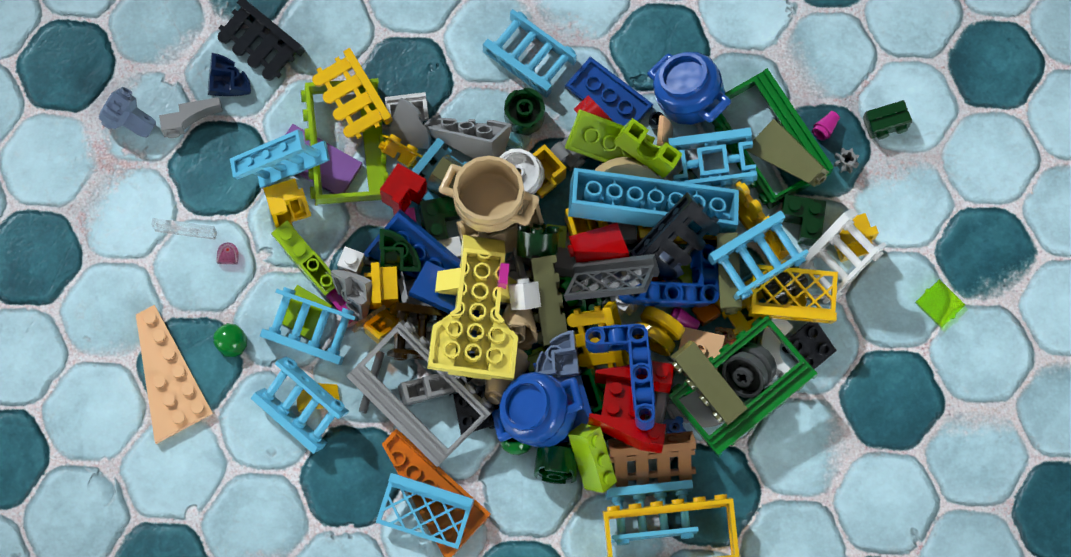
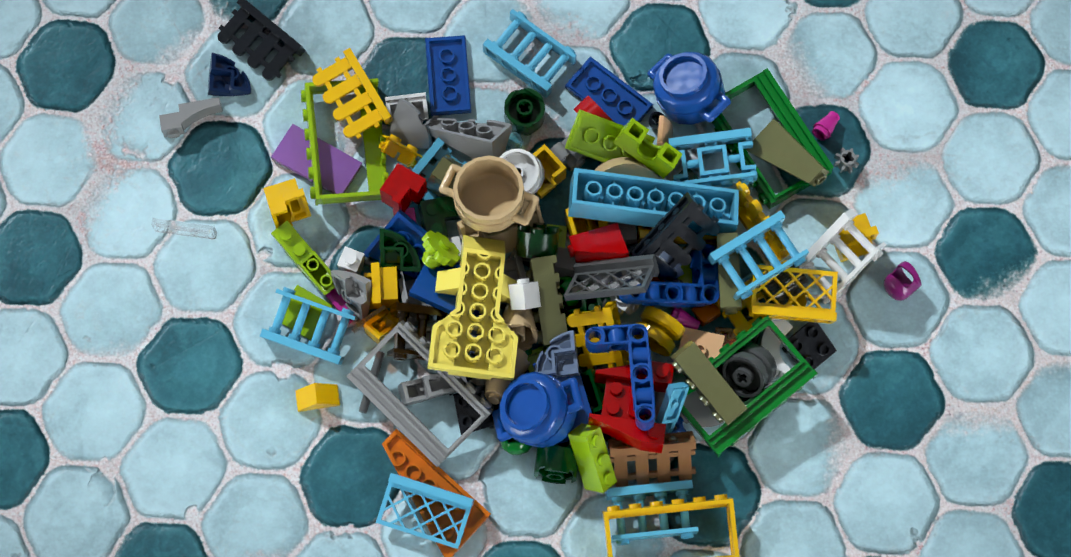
sand blue piece [99,87,156,138] -> none
light nougat wing [136,305,213,444] -> none
green hair [213,323,247,357] -> none
clear pink tile [217,242,239,264] -> none
medium azure fence [230,130,330,189] -> none
medium azure fence [251,356,349,454] -> none
dark pink tile [497,263,509,289] -> none
dark green brick [781,194,826,246] -> none
dark green brick [863,100,912,140] -> none
clear neon green piece [915,279,965,328] -> none
none -> lime plant [422,230,461,269]
none -> blue tile [425,35,471,116]
none -> medium azure hinge [655,382,689,434]
none -> magenta helmet [883,261,922,301]

